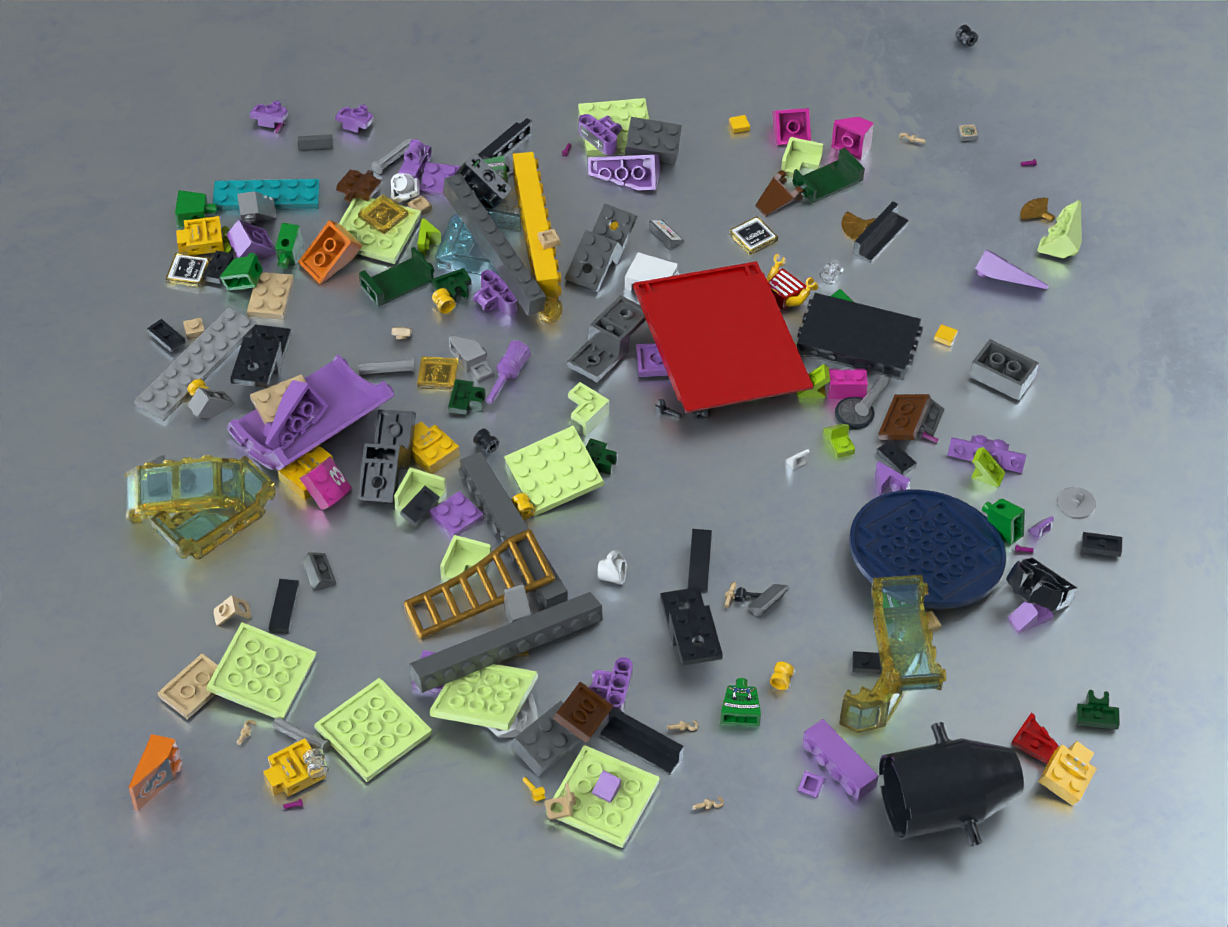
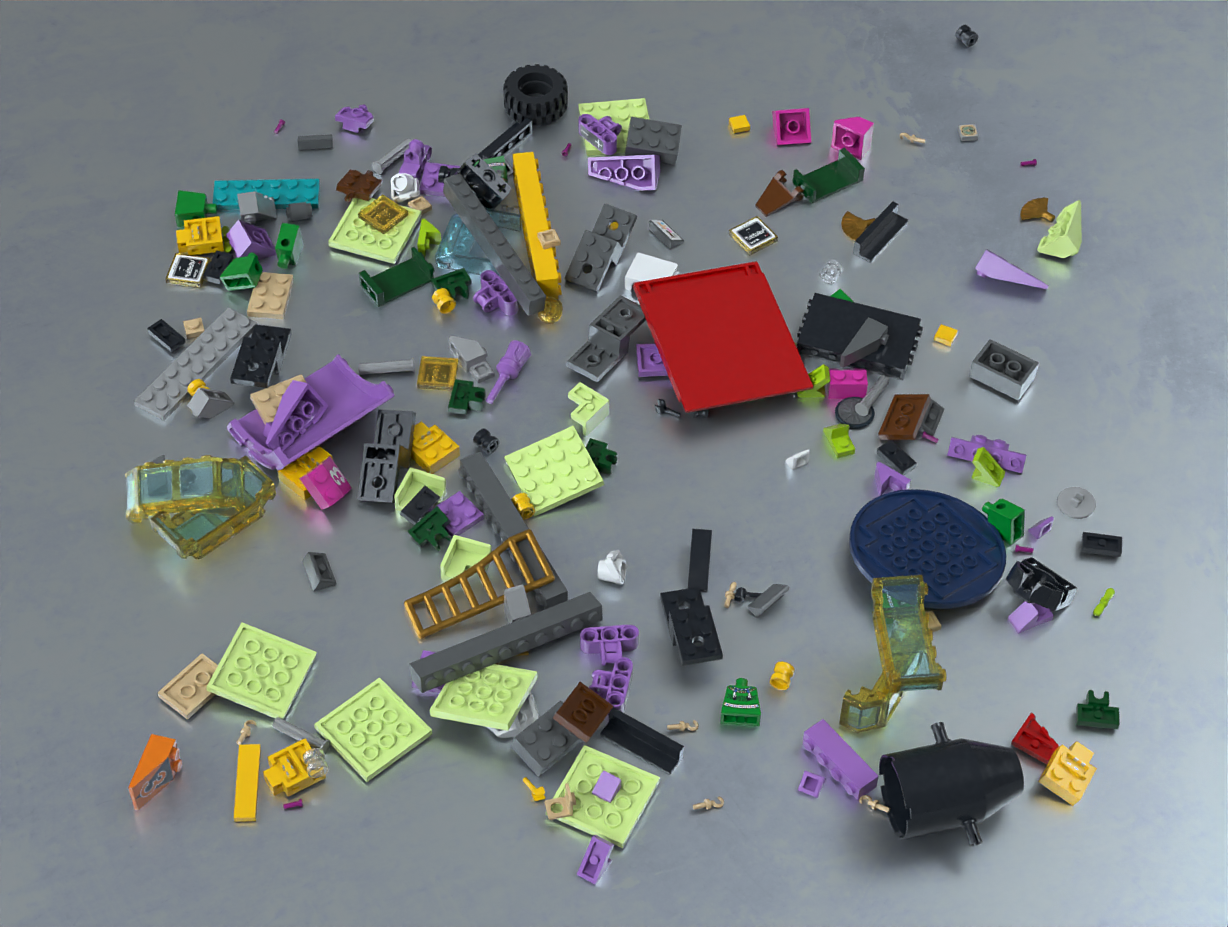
tan bracket [213,595,252,626] -> none
medium lavender plate [250,100,288,128] -> none
black tile [268,579,300,633] -> none
orange slope [298,220,363,284] -> none
tan plate [391,327,413,339] -> none
torso [766,254,818,310] -> none
yellowish green panel [781,137,824,177] -> none
black plate [852,651,894,675] -> none
none -> yellow tile [234,744,261,822]
none -> dark grey brick [286,202,312,221]
none -> dark green plate [407,506,452,551]
none -> black wheel [438,165,459,183]
none -> black tyre [503,64,568,126]
none -> medium lavender slope [577,835,614,884]
none -> medium lavender beam [580,625,639,666]
none -> dark grey slope [840,317,889,368]
none -> tan hand [859,795,890,813]
none -> lime piece [1093,588,1115,616]

